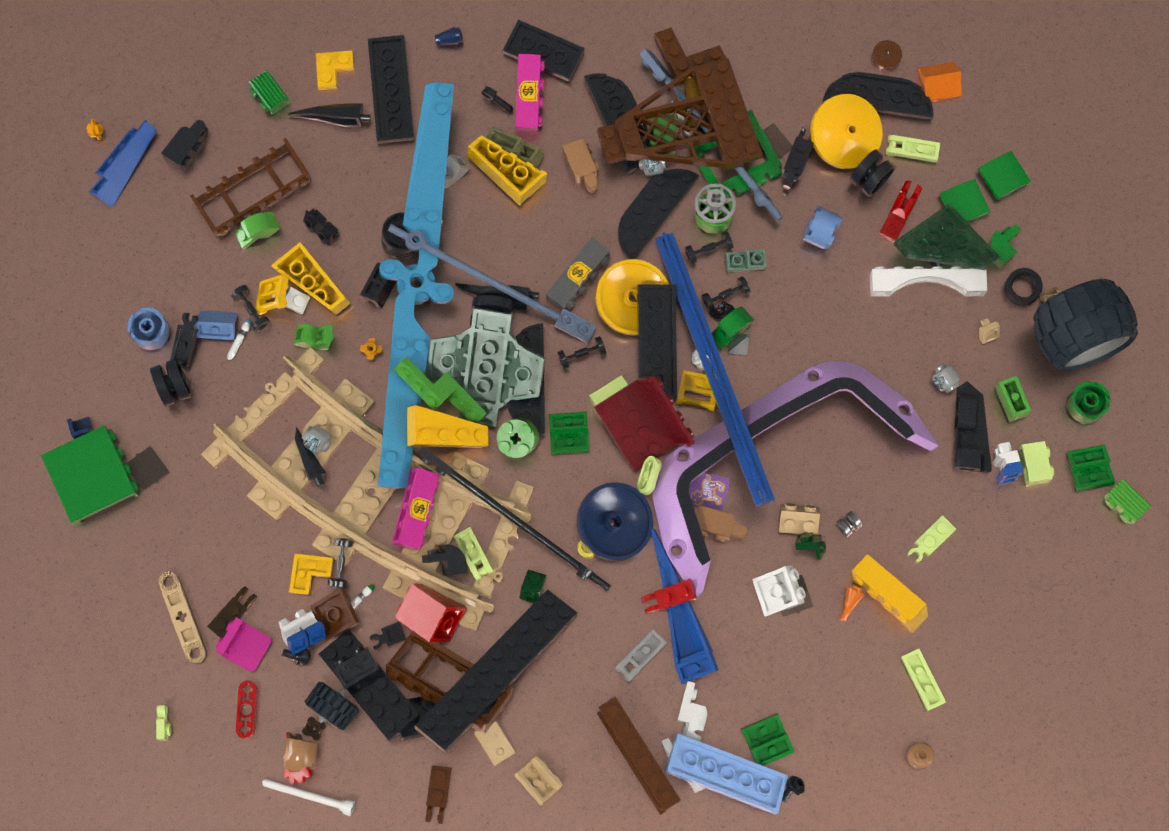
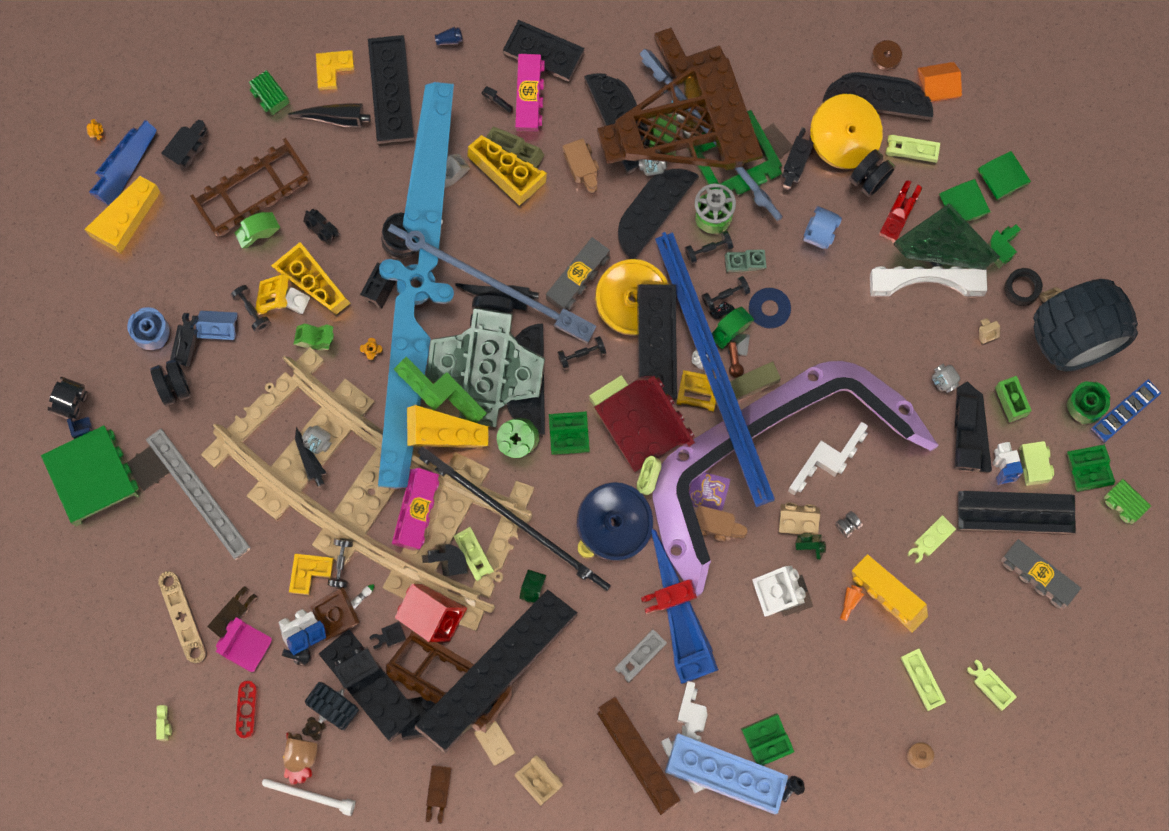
white piece [227,319,251,360] -> none
none -> black brick [47,377,88,420]
none -> yellow wedge [84,176,160,253]
none -> light grey tile [146,428,251,560]
none -> copper bar [728,342,744,378]
none -> olive slope [730,362,781,401]
none -> dark blue gear [749,288,791,329]
none -> white bracket [788,422,868,496]
none -> black plate [958,491,1076,534]
none -> yellowish green plate [967,660,1017,711]
none -> dark grey brick [1001,539,1081,609]
none -> tile [1091,379,1161,443]

